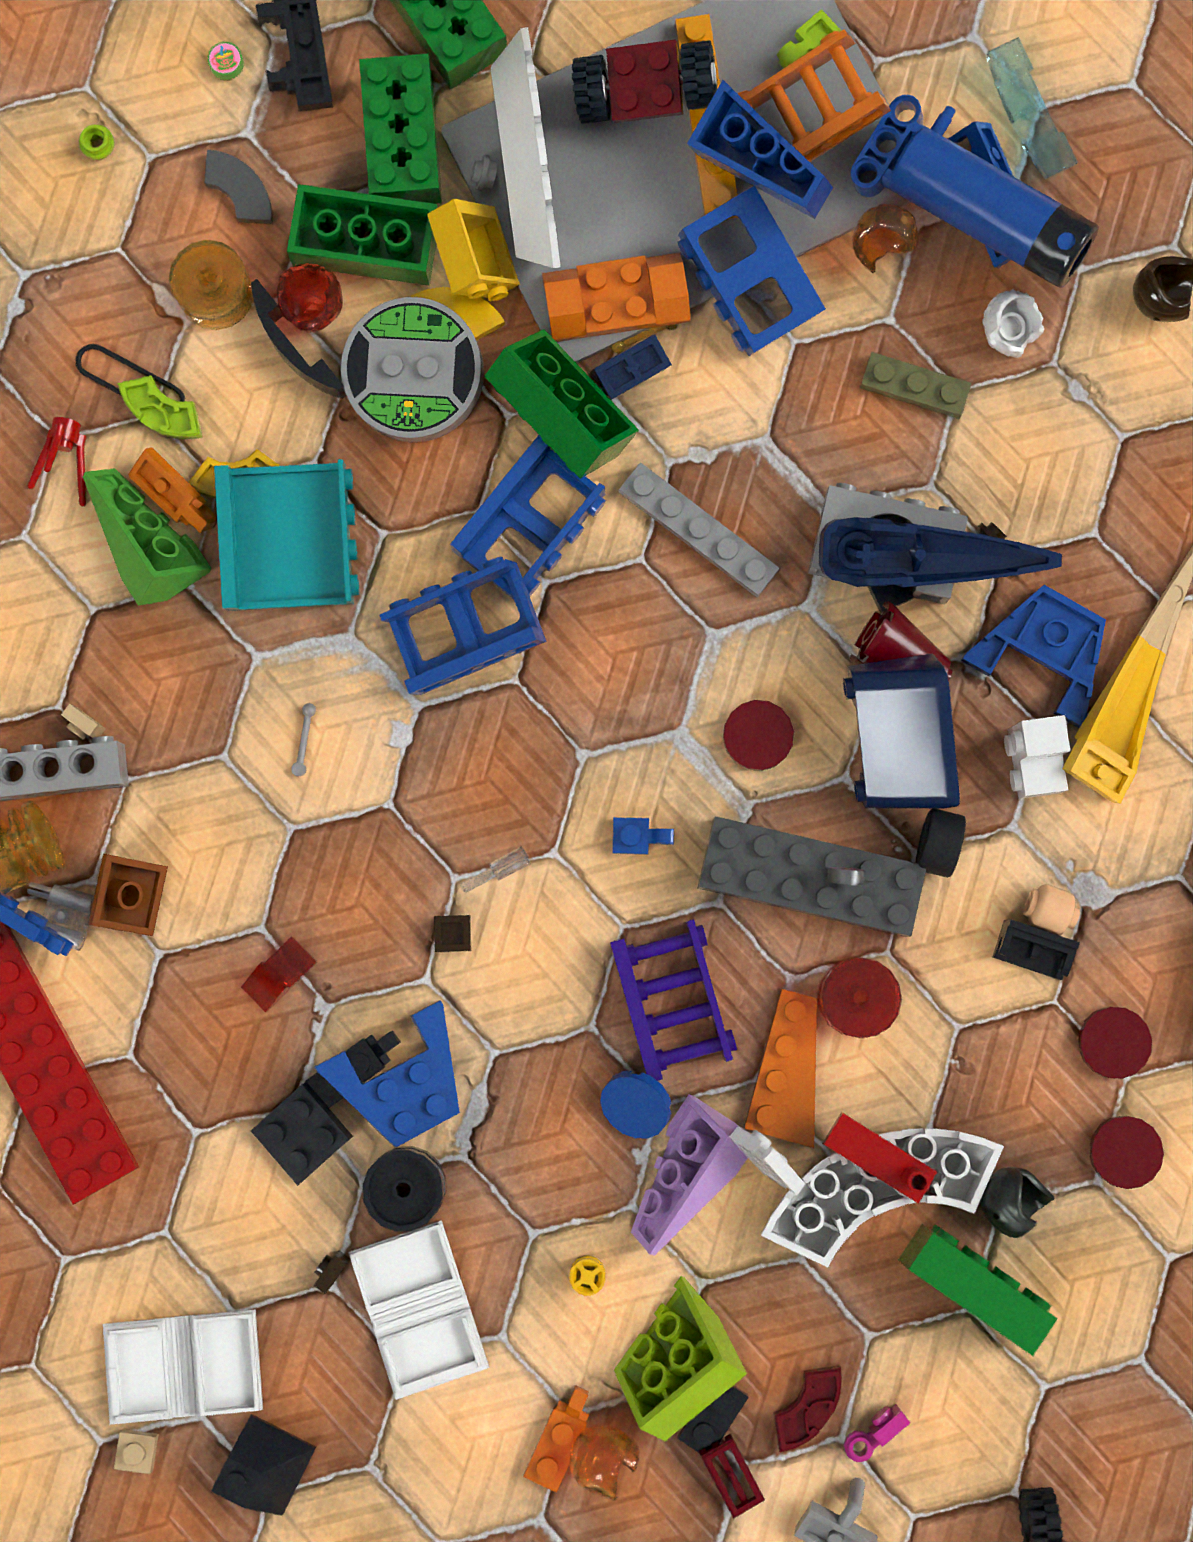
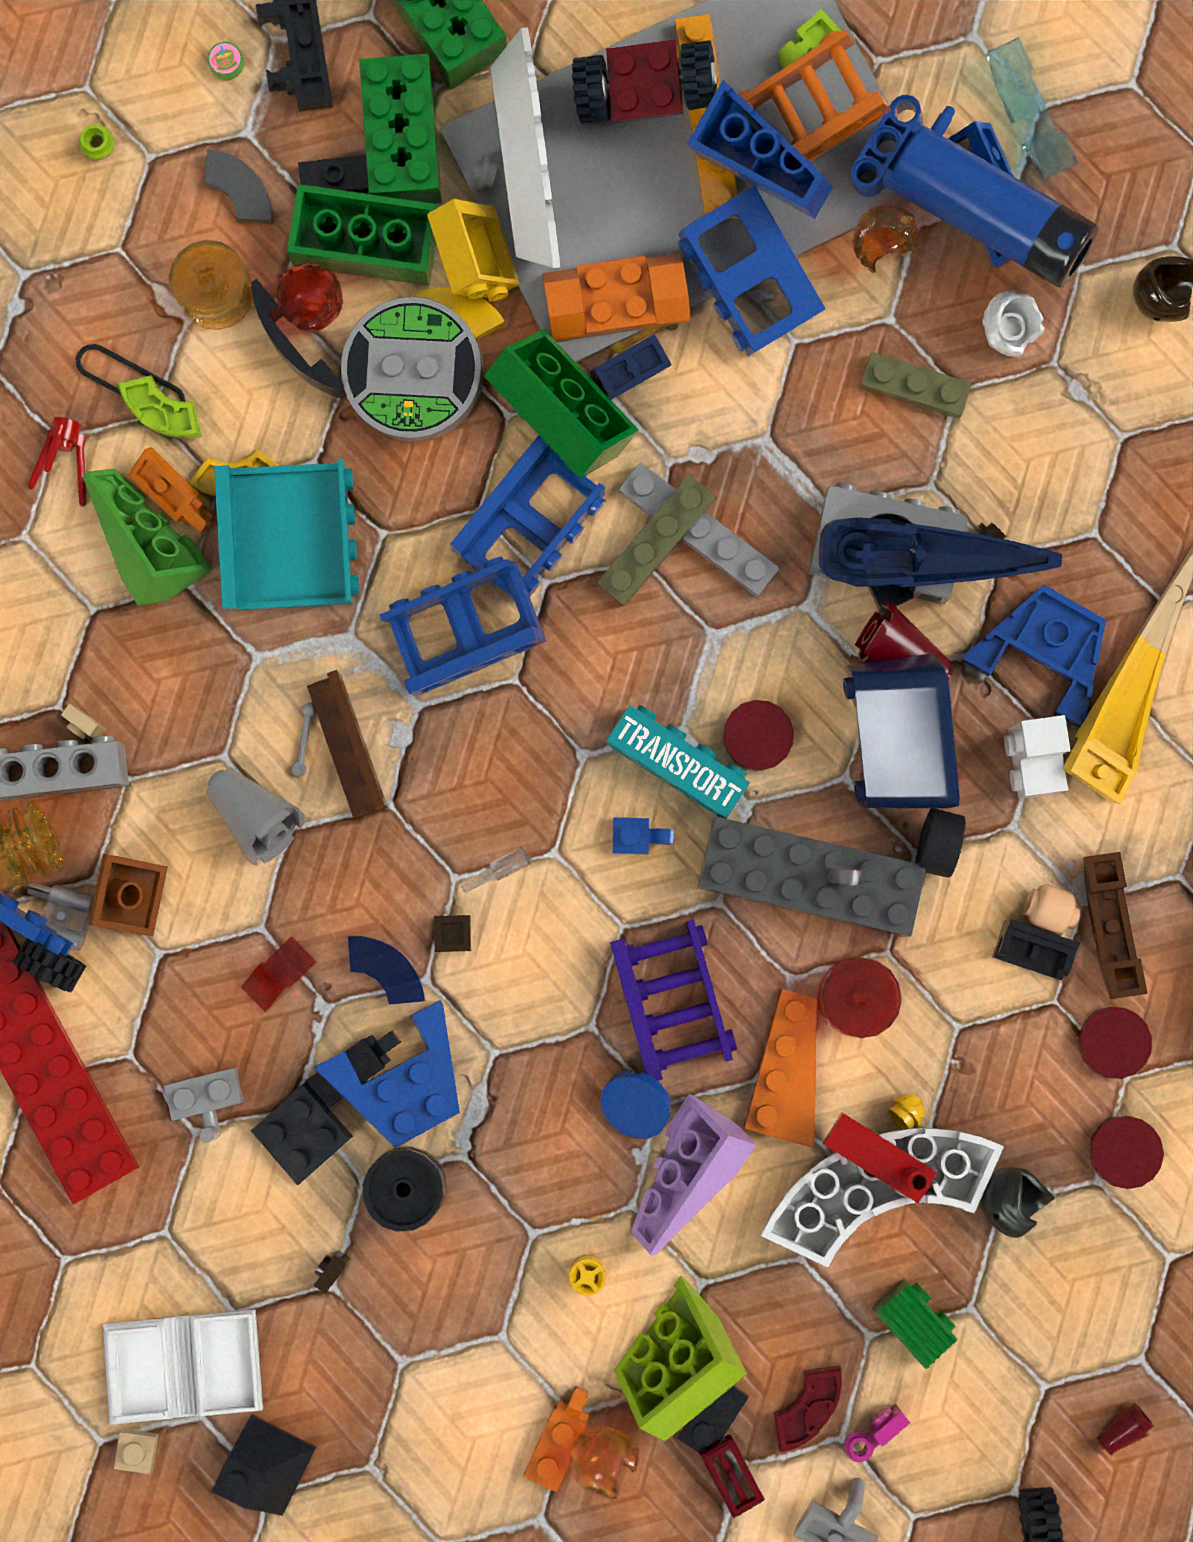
white piece [348,1220,489,1400] -> none
white plate [729,1126,806,1196] -> none
green brick [898,1224,1058,1356] -> none
none -> black tyre [13,938,86,993]
none -> light grey plate [164,1067,244,1143]
none -> light grey cone [207,769,305,865]
none -> black plate [298,155,369,193]
none -> reddish brown fence [307,670,388,819]
none -> clear blue tile [348,936,426,1004]
none -> olive plate [598,474,717,605]
none -> teal brick [606,705,750,819]
none -> green brick [872,1279,958,1369]
none -> yellow plate [887,1093,926,1130]
none -> reddish brown slope [1083,852,1148,999]
none -> dark red cone [1097,1402,1154,1456]

